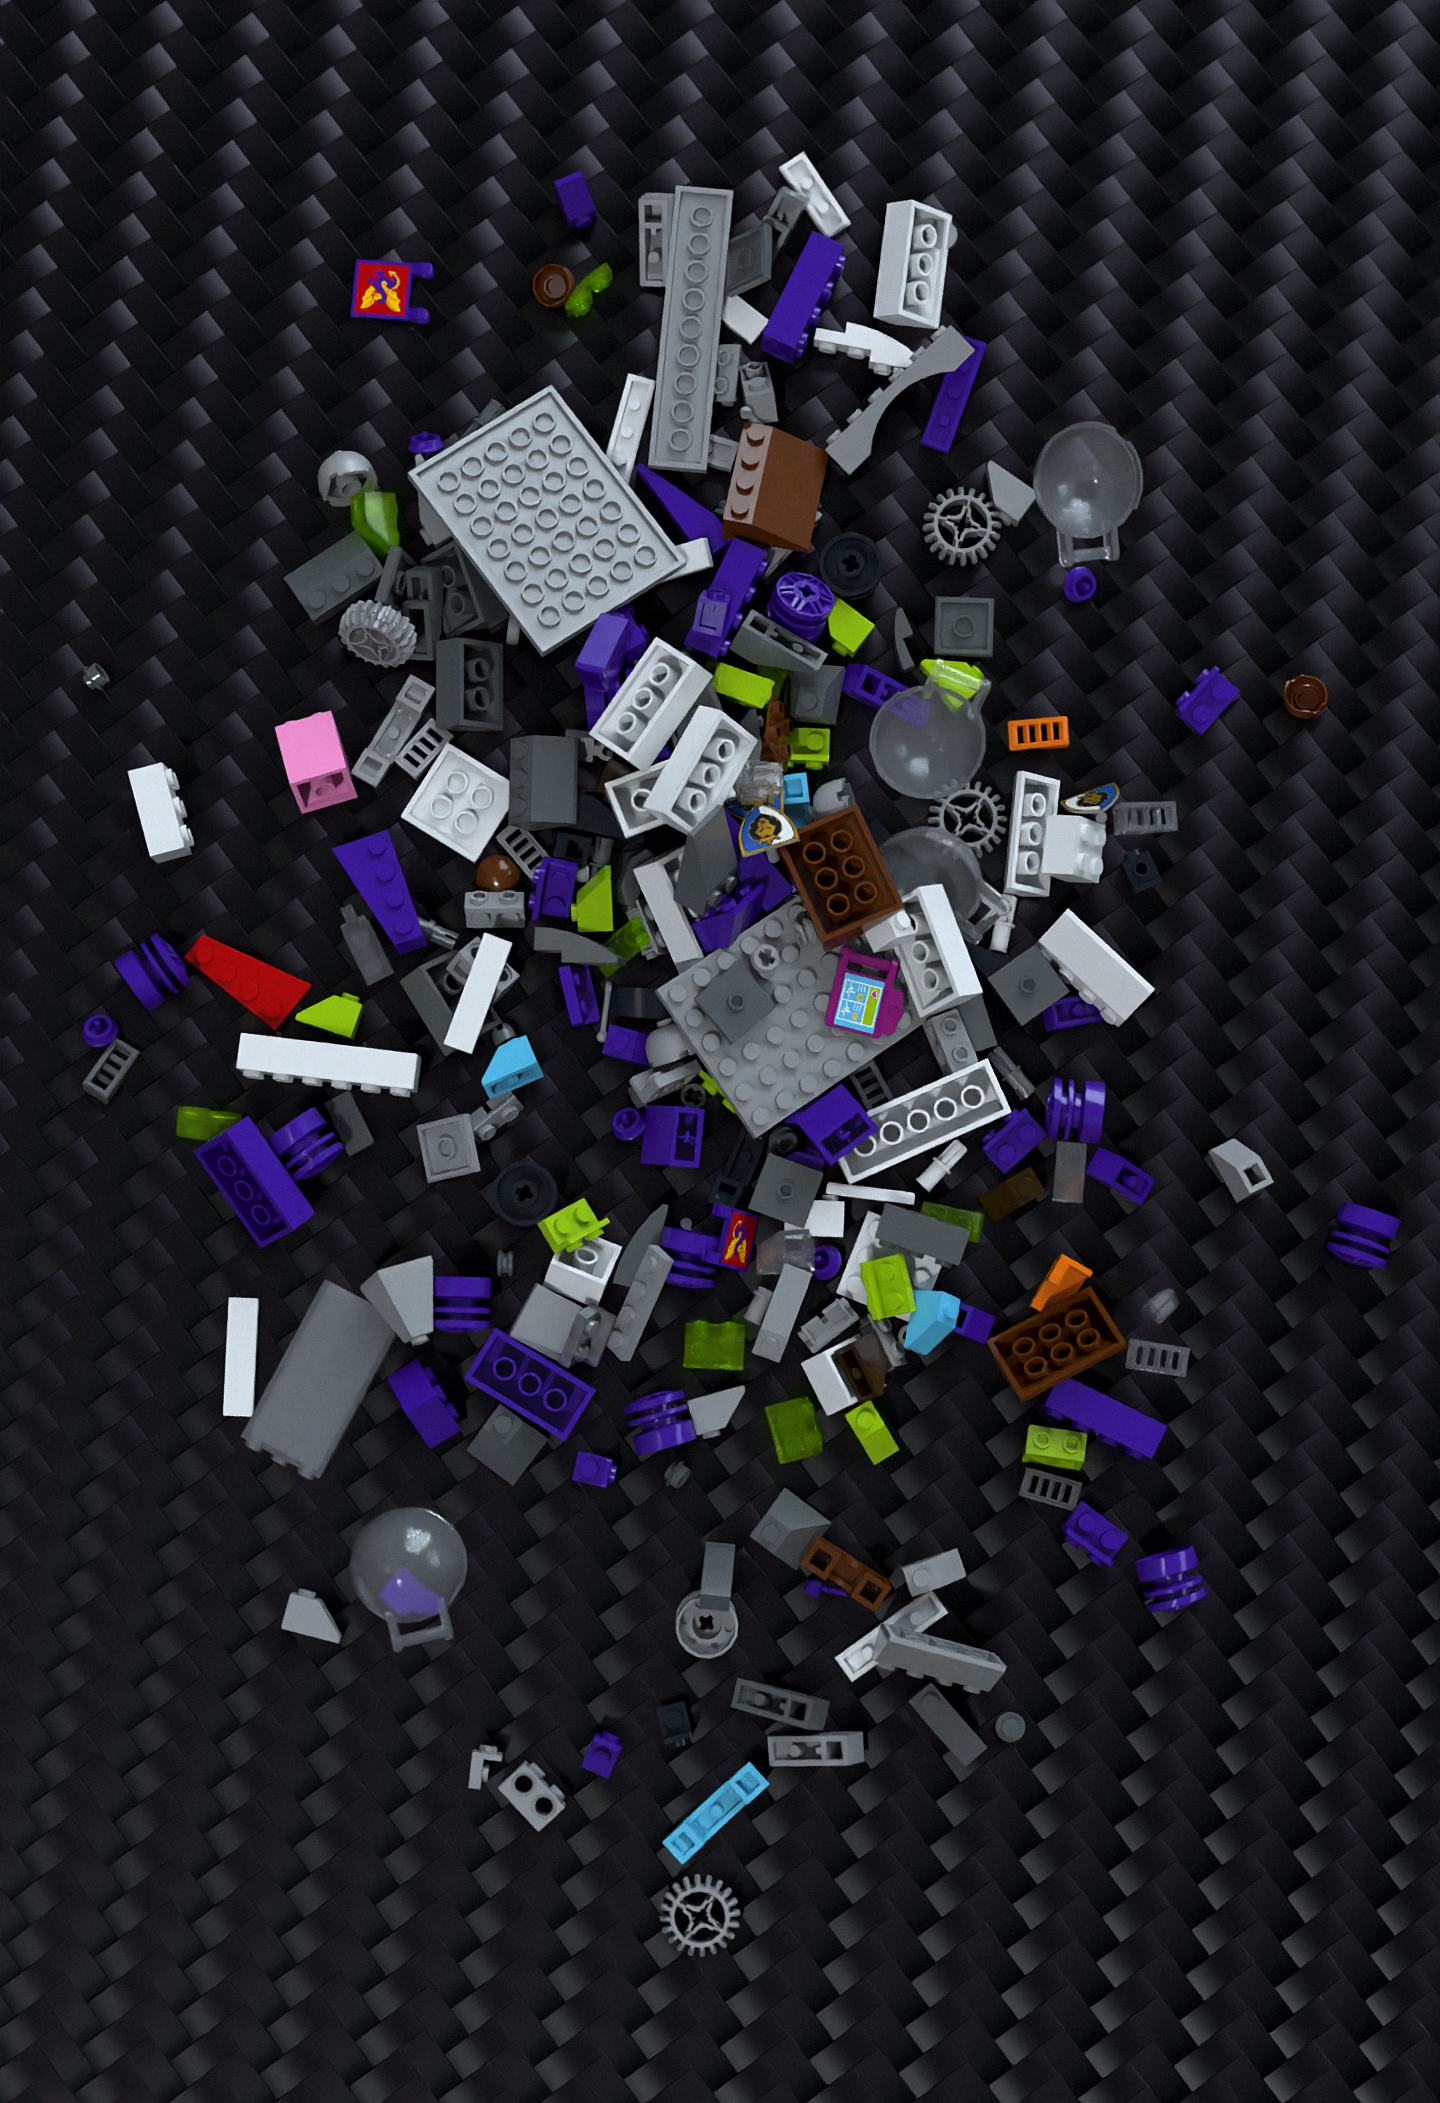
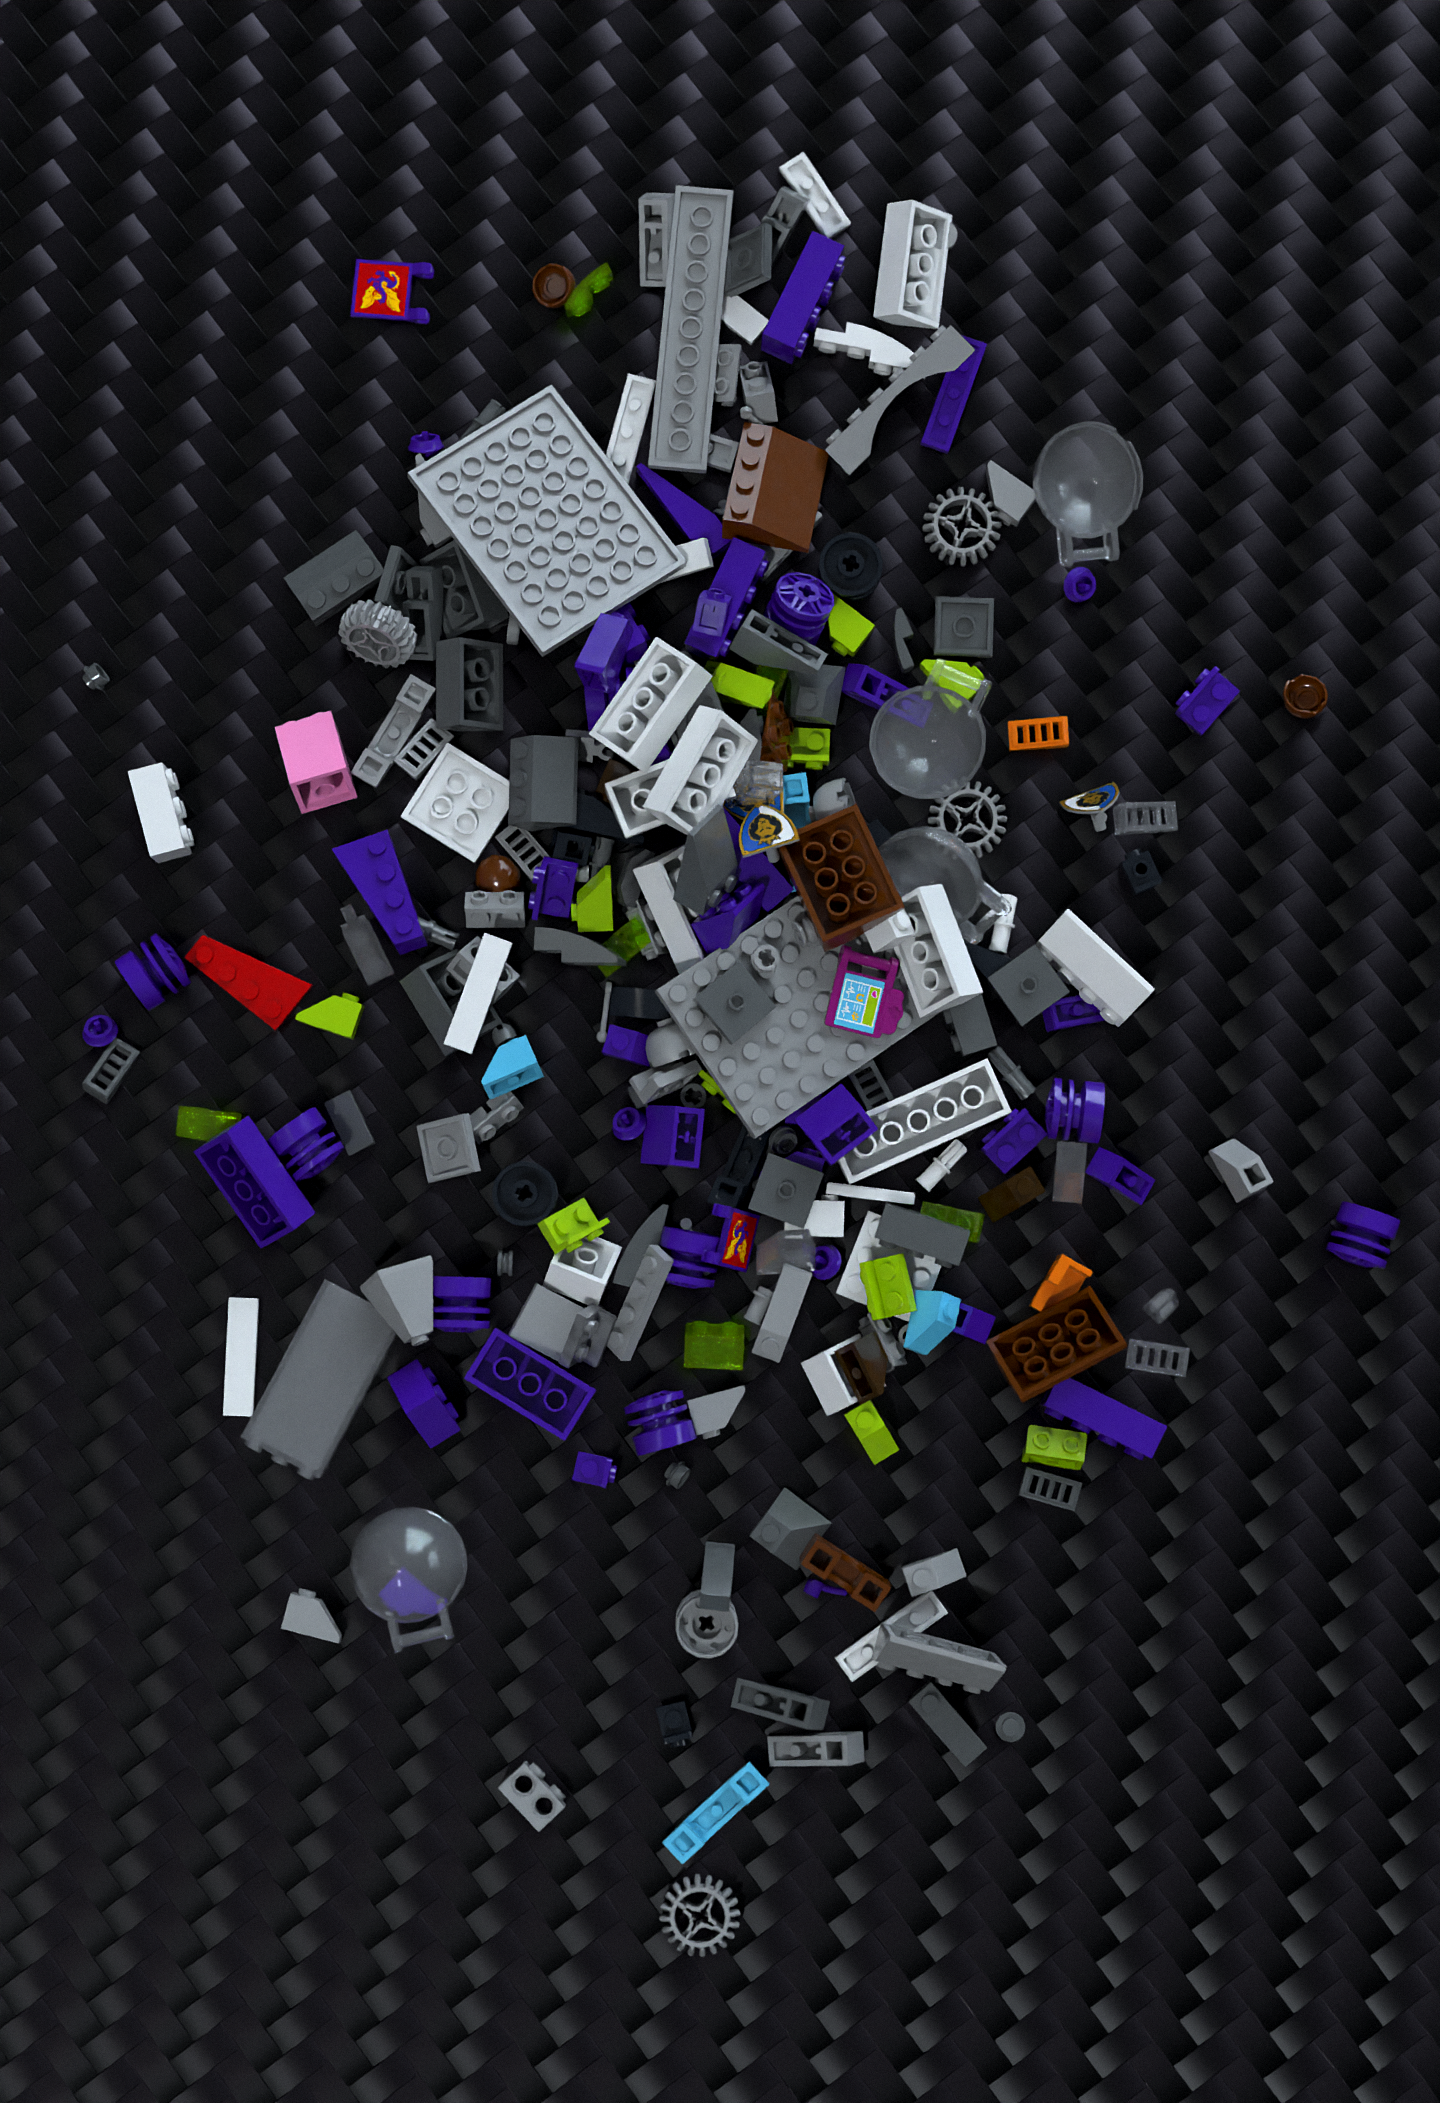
white brick [236,1033,422,1097] -> none
light grey cylinder [317,451,377,507] -> none
clear neon green slope [350,491,400,556] -> none
dark grey slope [466,1403,549,1486] -> none
light grey bracket [468,1745,503,1789] -> none
dark purple slope [554,170,597,229] -> none
dark purple bracket [558,965,601,1027] -> none
dark purple bracket [581,1731,623,1778] -> none
clear neon green bracket [765,1396,823,1464] -> none
light grey hinge [797,1297,860,1354] -> none
light grey bracket [922,1009,978,1077] -> none
white slope [1003,771,1060,897] -> none
white brick [1041,815,1106,883] -> none
dark purple bracket [1060,1500,1129,1567] -> none
dark purple wheel [1134,1545,1208,1612] -> none

